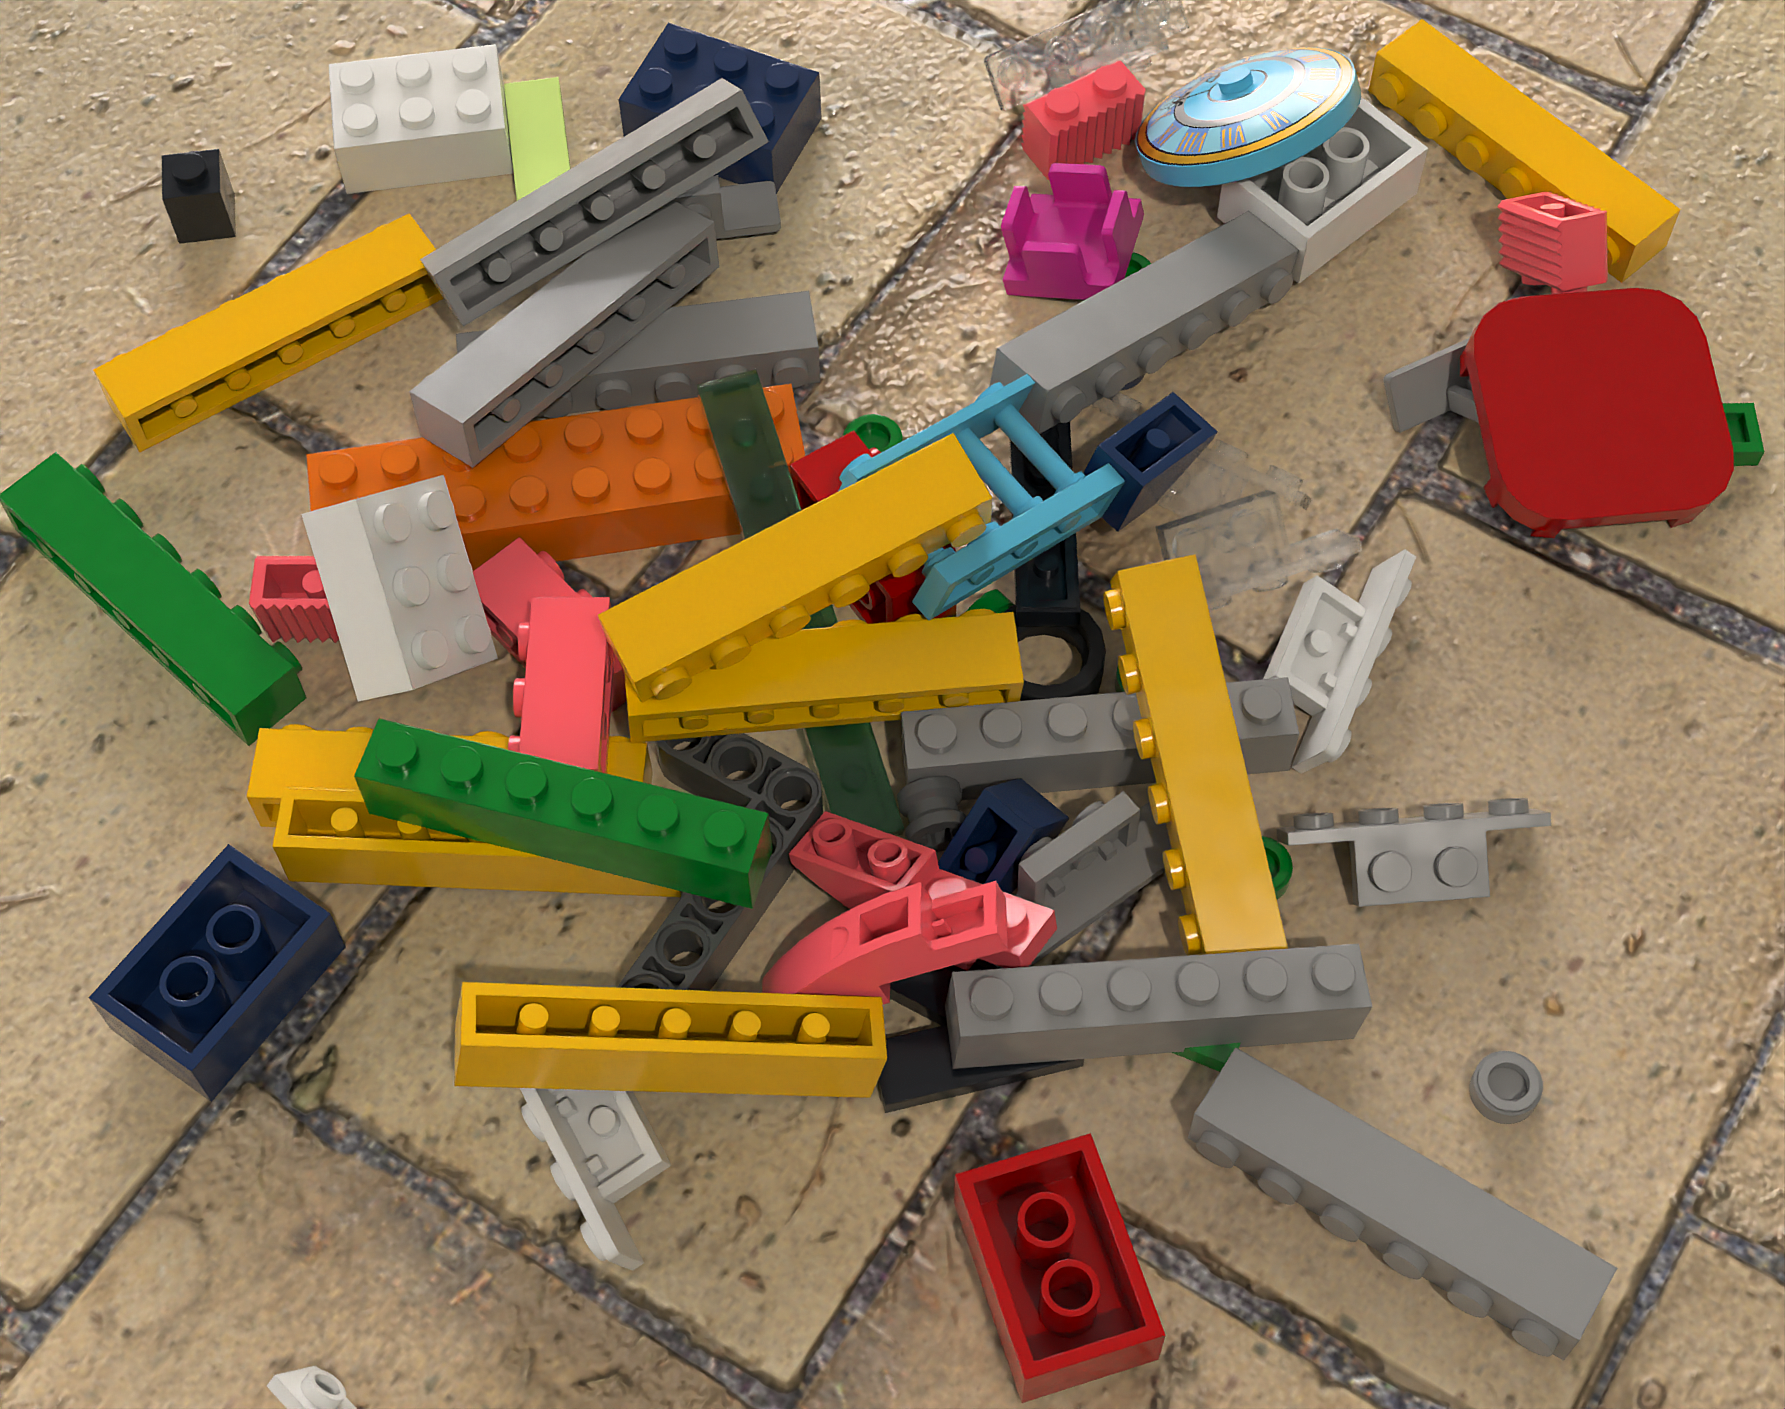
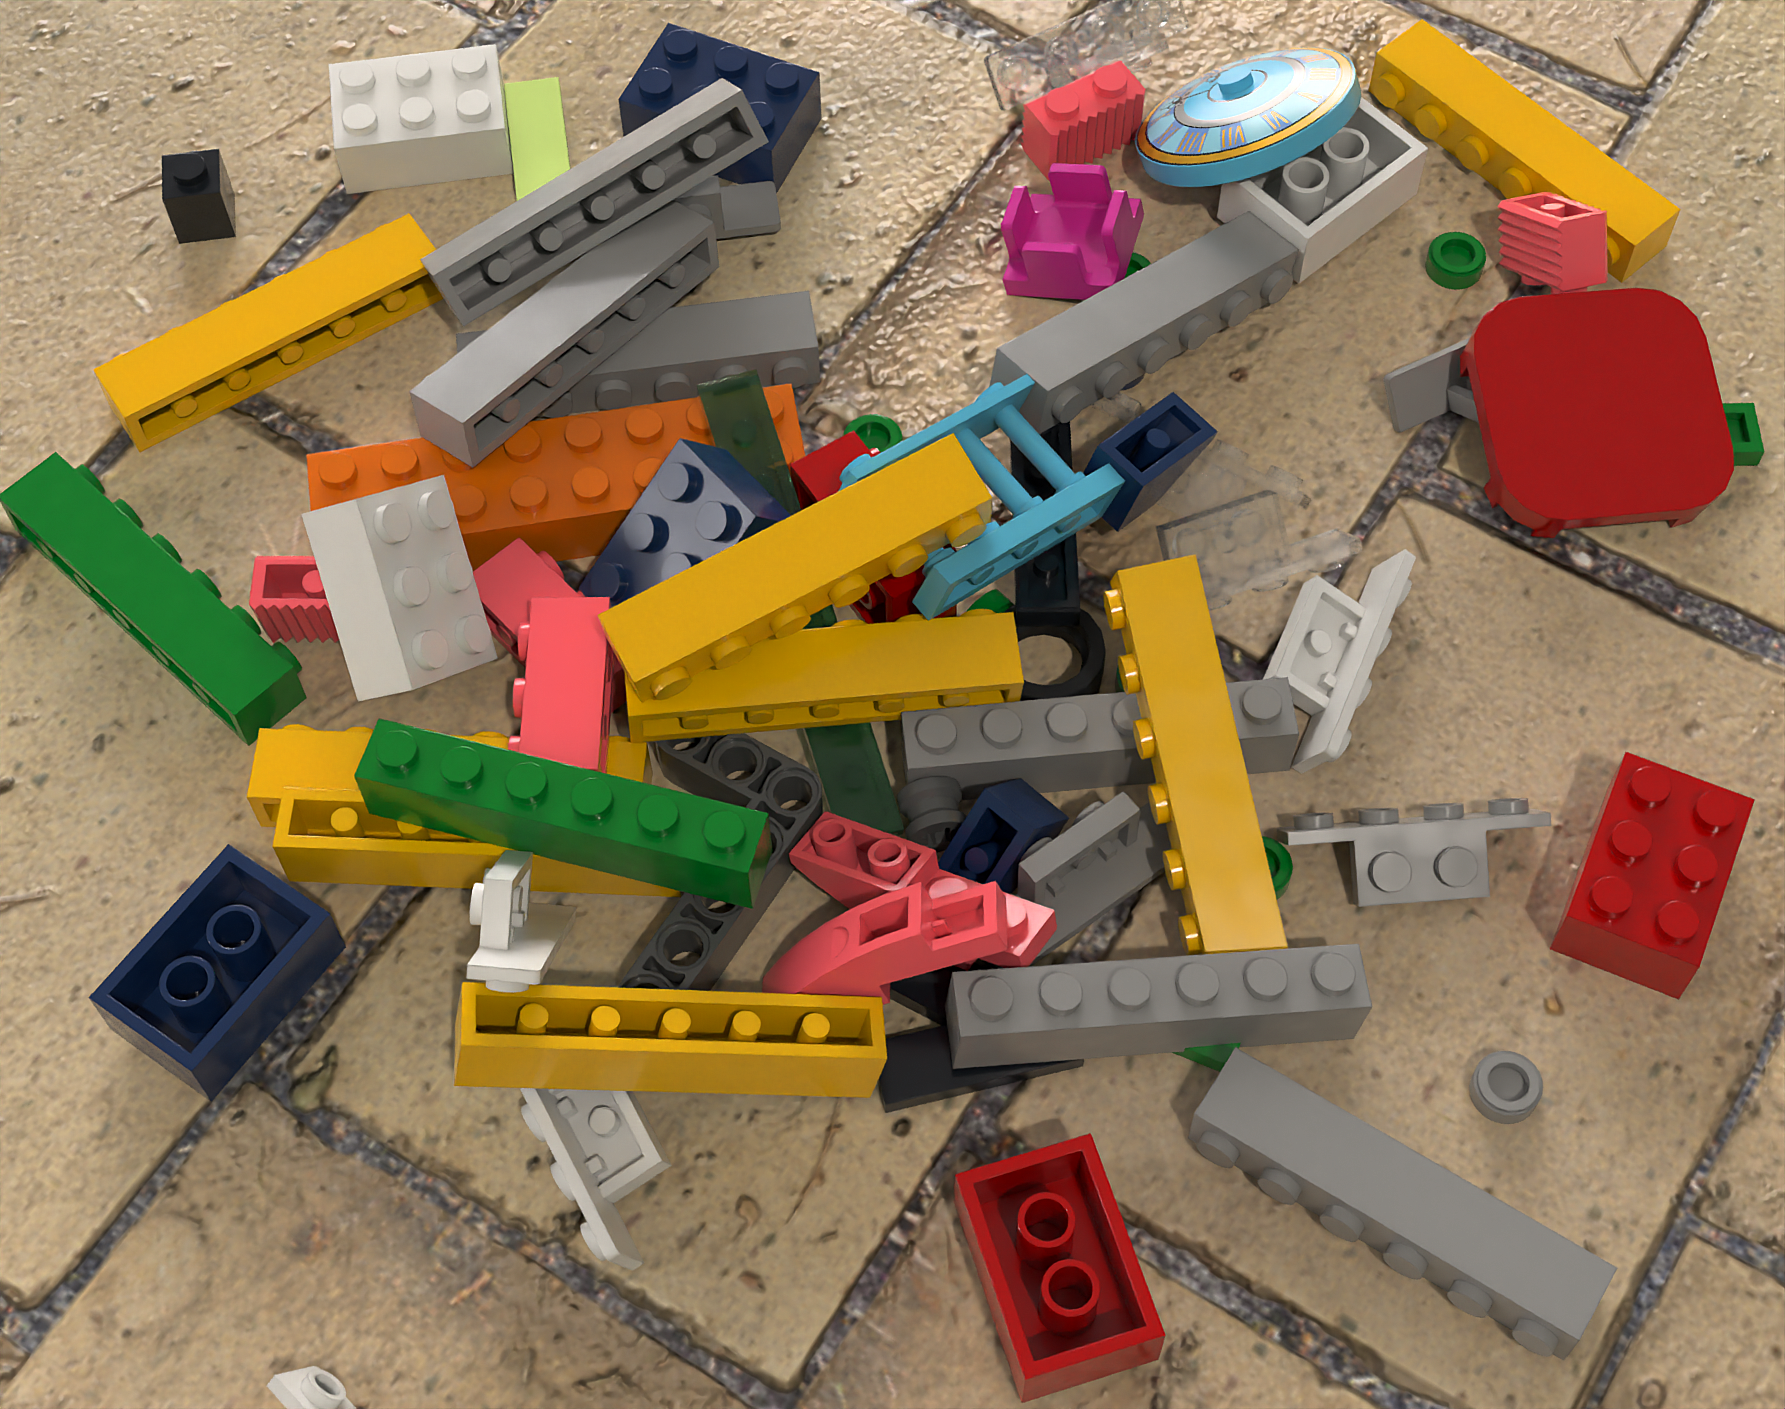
none -> white bracket [466,850,576,993]
none -> dark blue brick [579,438,791,607]
none -> green tile [1425,232,1486,290]
none -> red brick [1550,752,1755,1000]

